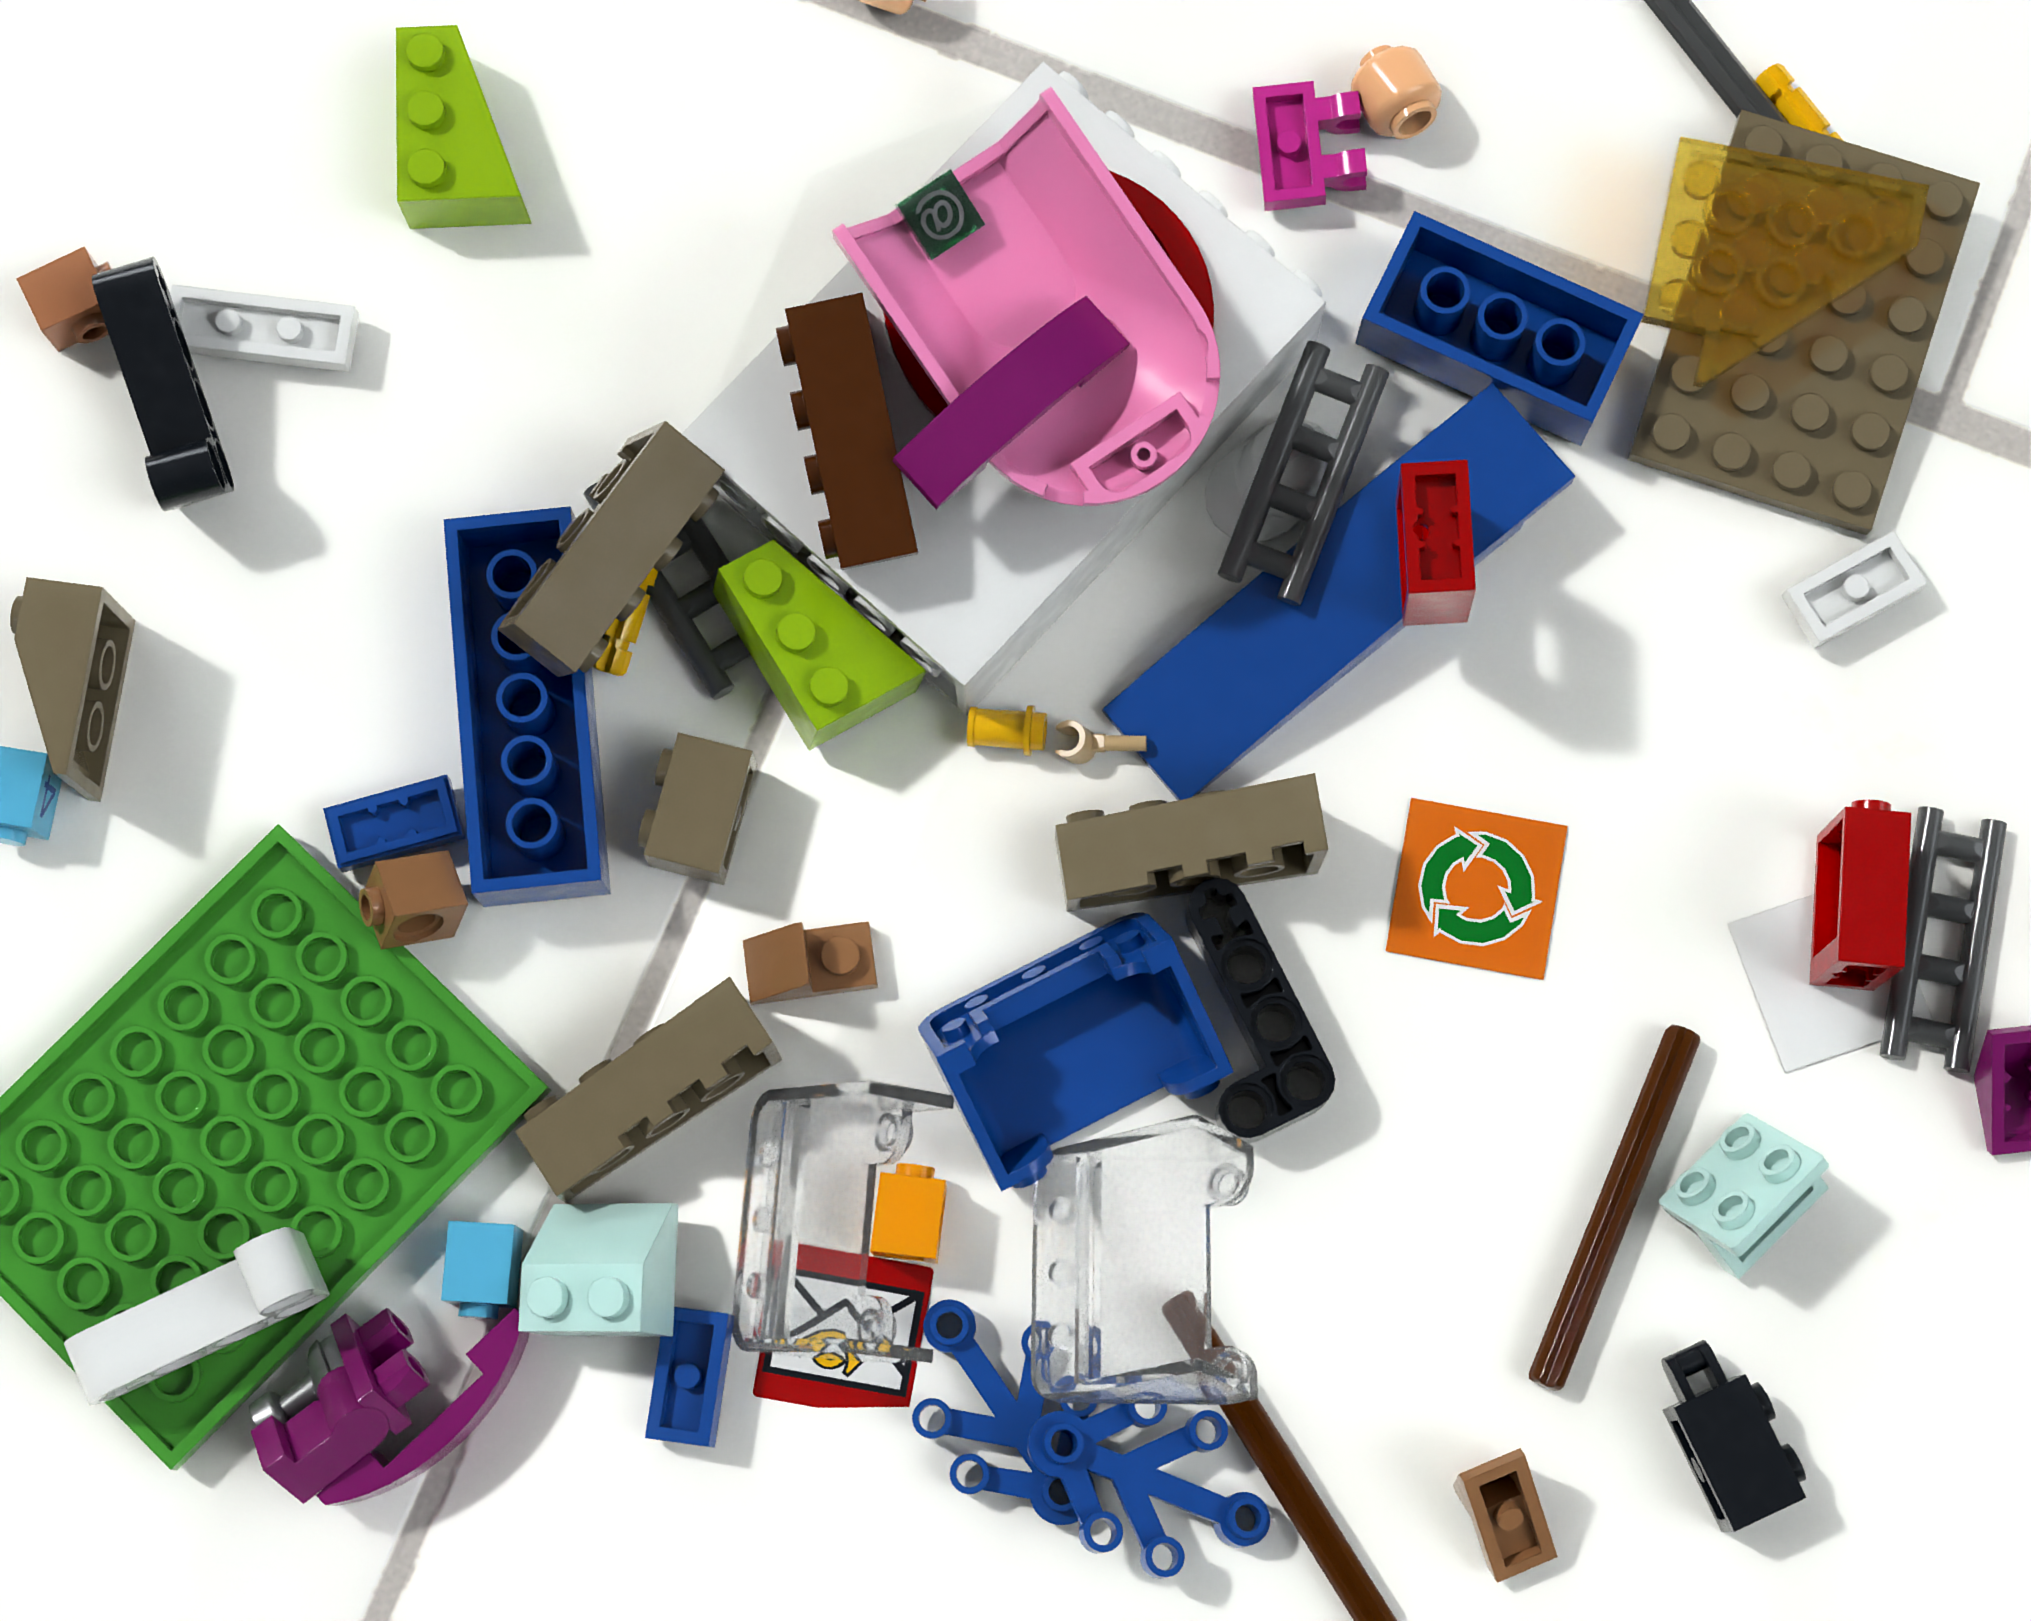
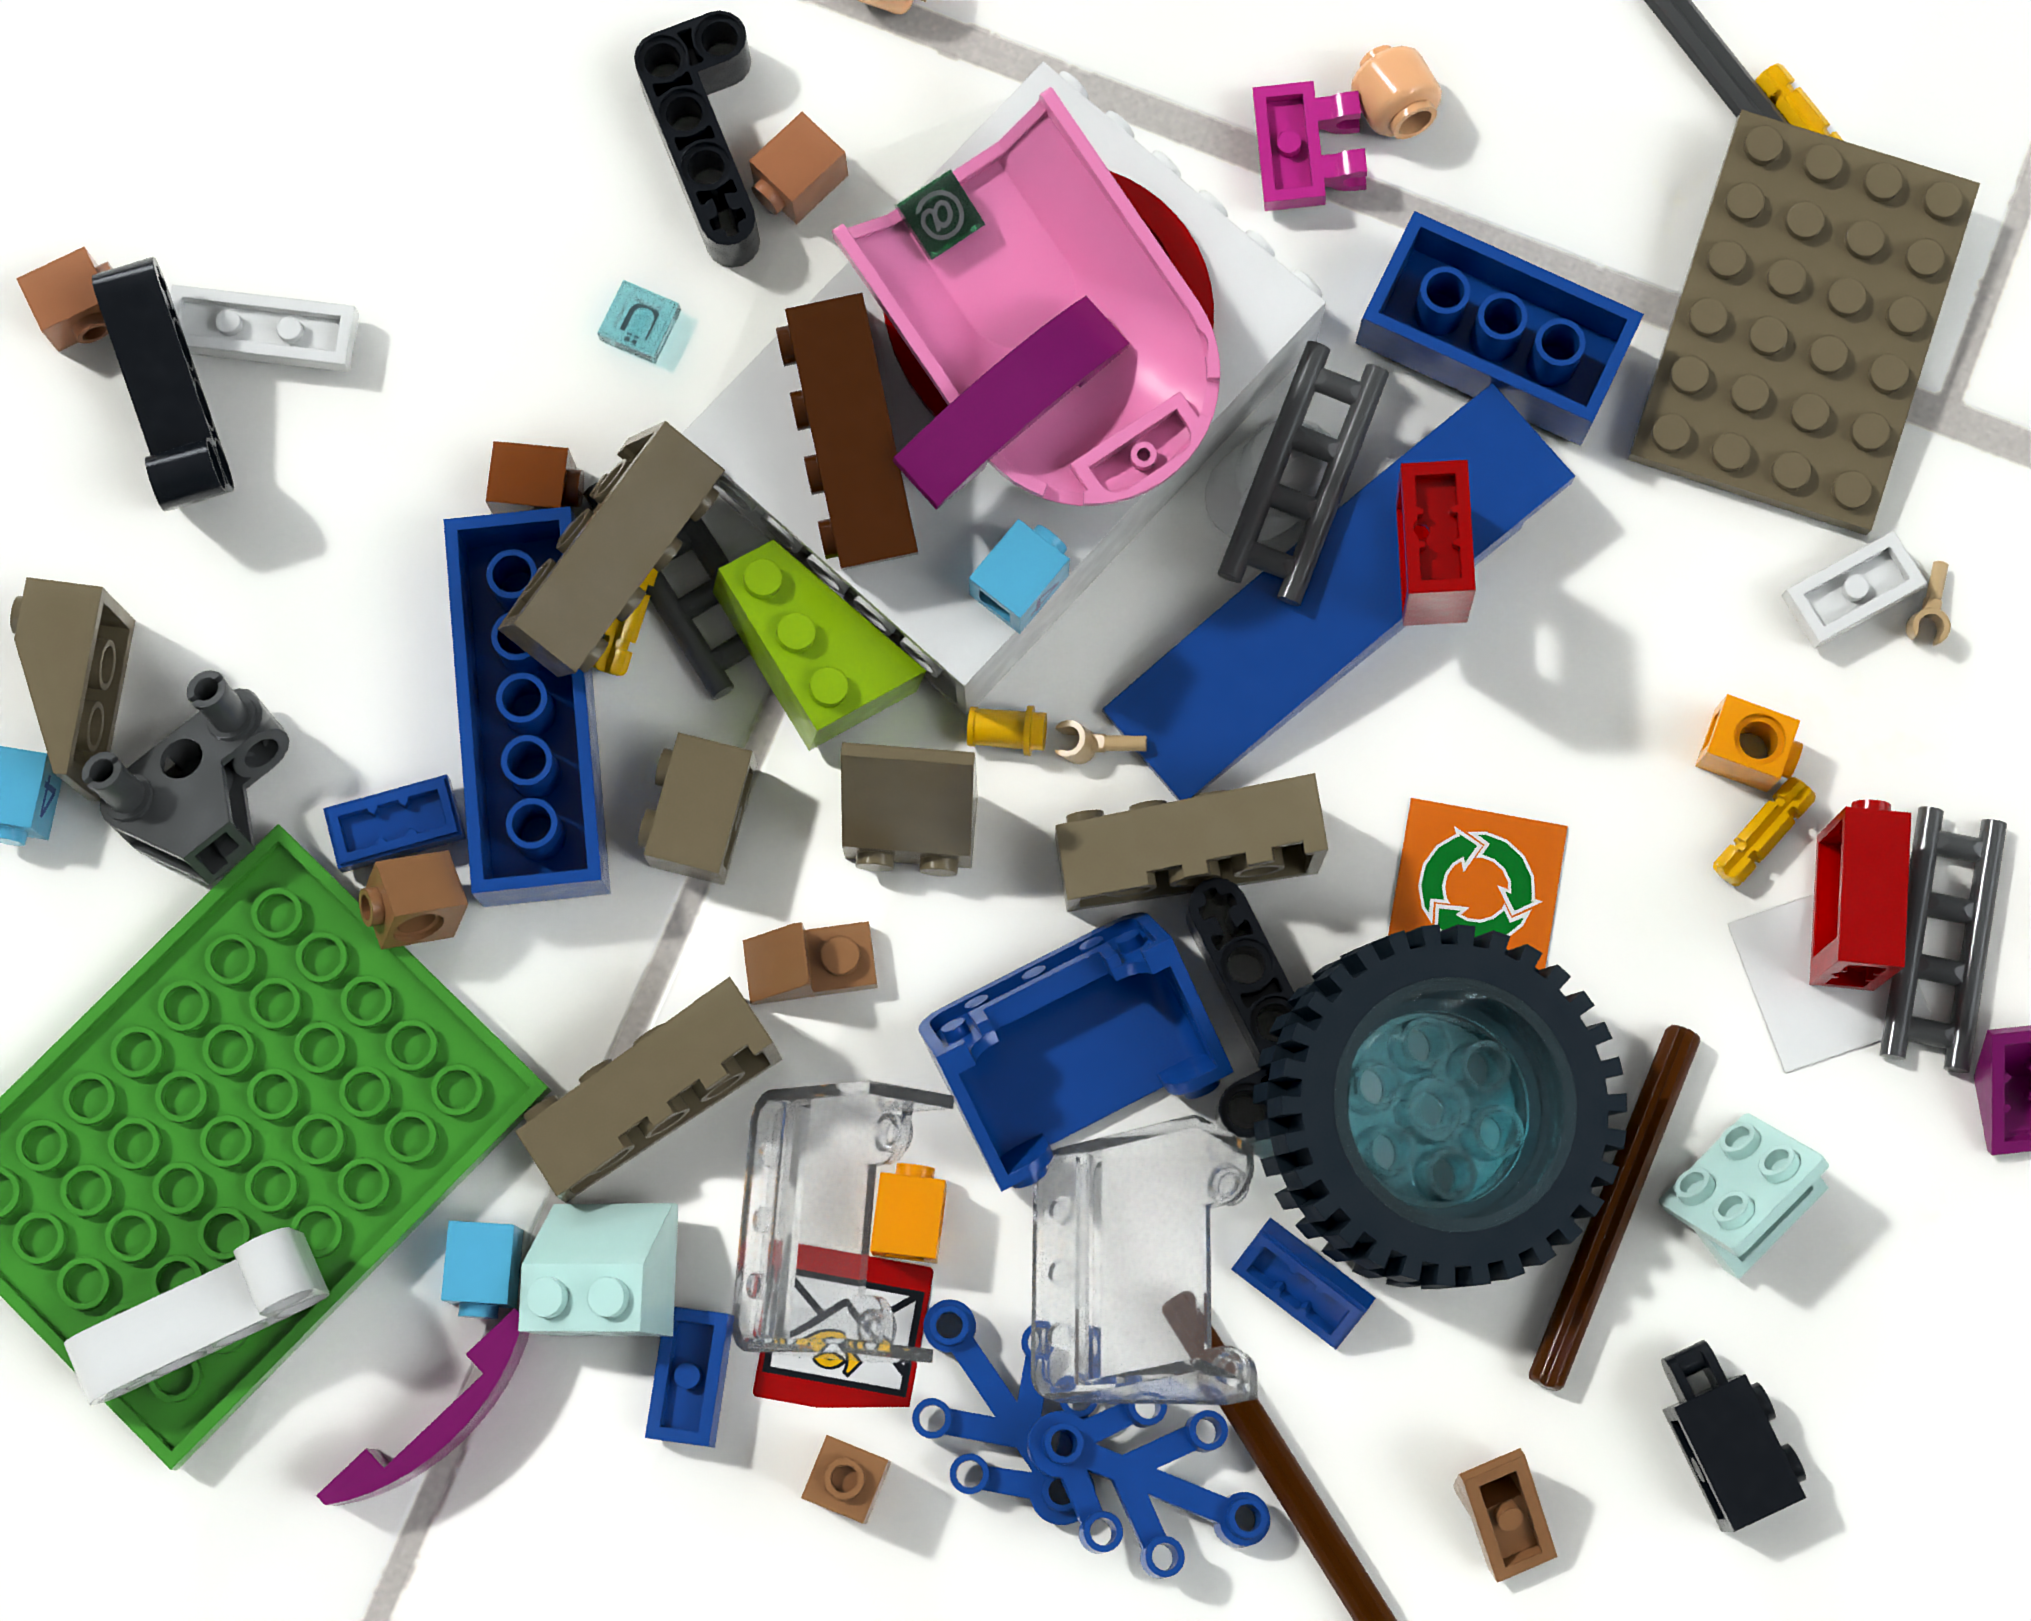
magenta hips [249,1308,430,1504] -> none
lime wedge [396,25,532,229] -> none
clear yellow wing [1641,136,1929,387] -> none
none -> dark grey piece [82,670,290,885]
none -> dark orange brick [485,441,584,514]
none -> clear light blue tile [597,280,681,364]
none -> black beam [634,10,760,268]
none -> nougat brick [749,111,849,225]
none -> medium nougat brick [801,1435,892,1524]
none -> dark tan slope [841,742,978,876]
none -> medium azure brick [969,519,1070,634]
none -> blue plate [1231,1217,1376,1350]
none -> wheel [1253,924,1627,1289]
none -> light orange brick [1695,694,1803,792]
none -> yellow axle [1713,777,1816,887]
none -> tan hand [1906,561,1951,646]

